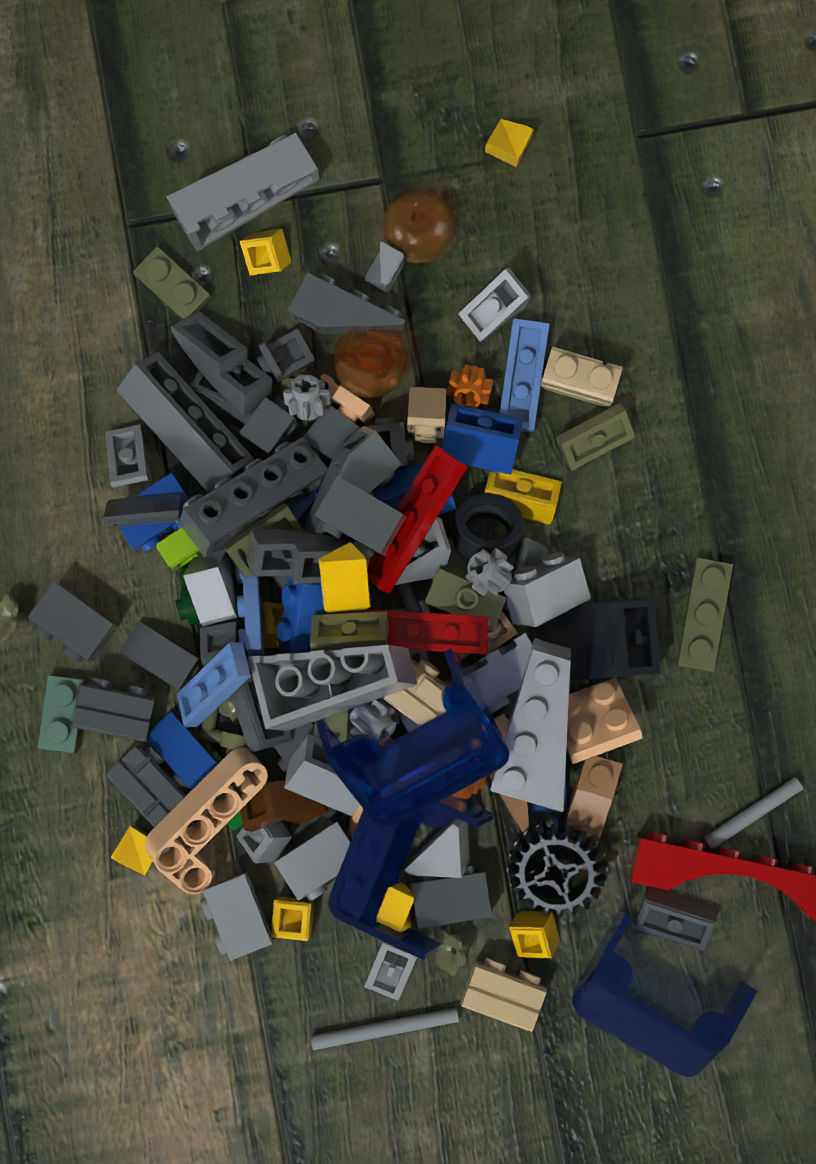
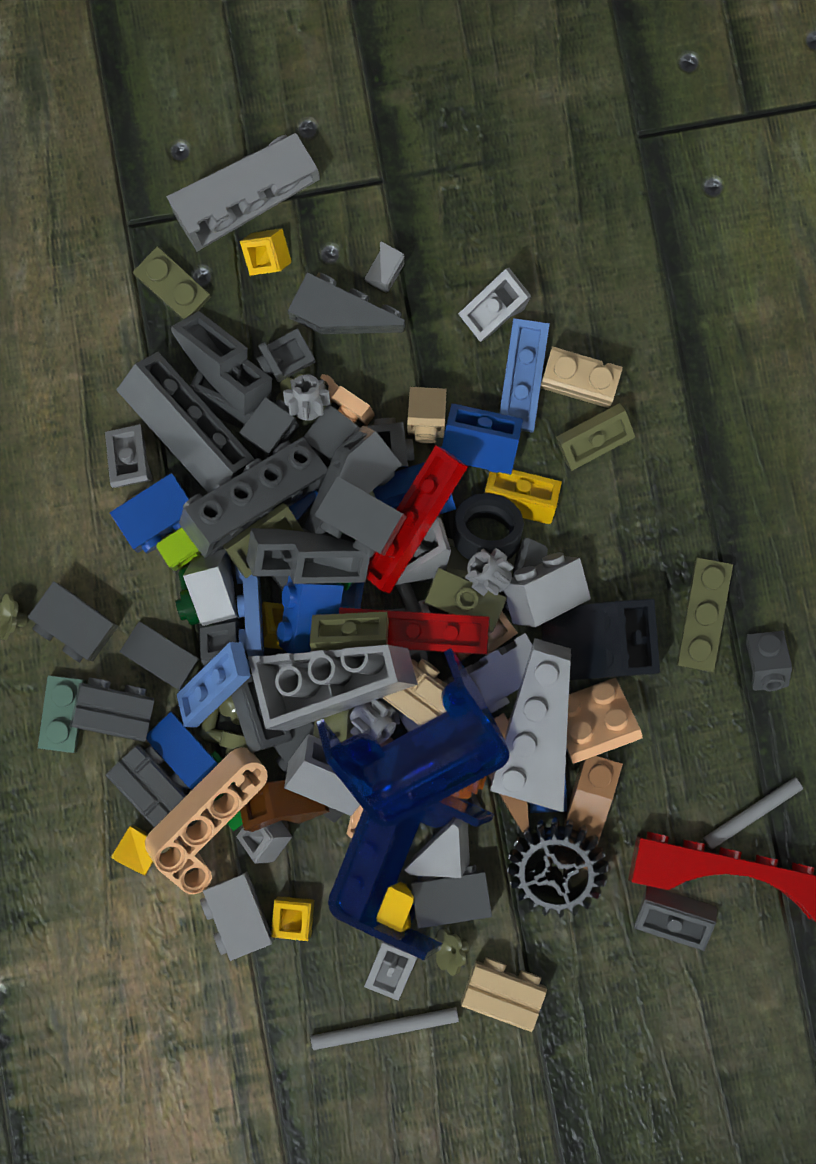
dark grey slope [104,493,183,528] -> none
light grey brick [274,821,362,902] -> none
yellow slope [319,542,370,613] -> none
clear orange cylinder [334,329,408,398] -> none
clear orange cylinder [382,189,454,264] -> none
orange gear [446,364,493,408] -> none
yellow slope [485,119,534,167] -> none
yellow slope [509,911,560,958] -> none
clear blue windscreen [571,910,758,1077] -> none
none -> dark grey bracket [746,631,792,691]

